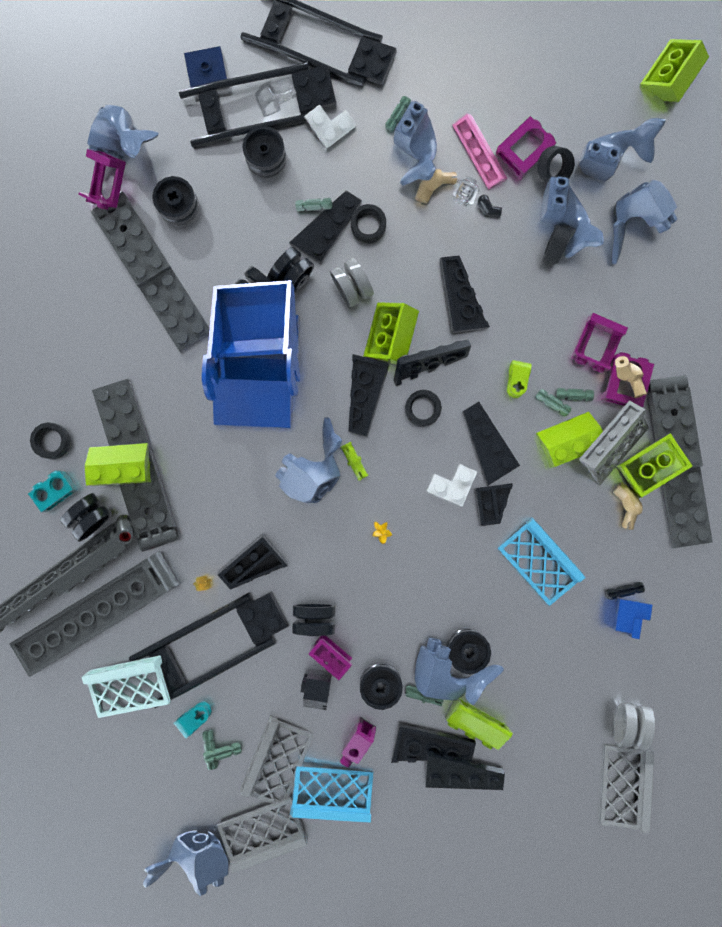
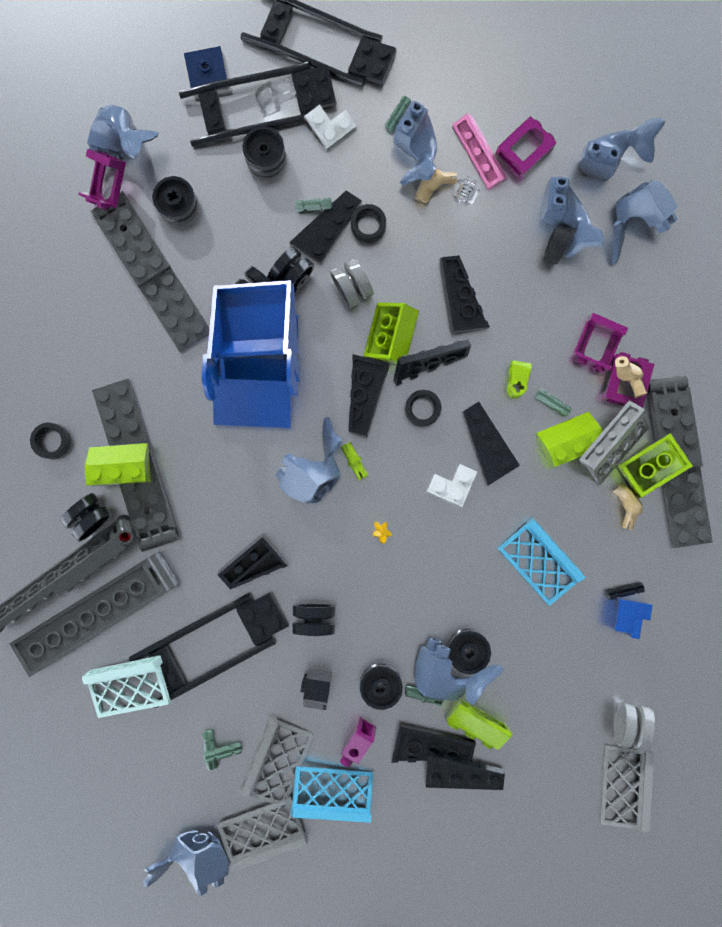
teal brick [28,470,78,512] -> none
teal piece [173,702,212,739] -> none
clear yellow plate [193,576,212,591] -> none
magenta panel [308,636,352,680] -> none
black wing [475,483,513,526] -> none
black arm [478,194,502,217] -> none
black tyre [537,146,575,183] -> none
sand green axle [556,388,594,401] -> none
lime slope [640,39,709,102] -> none

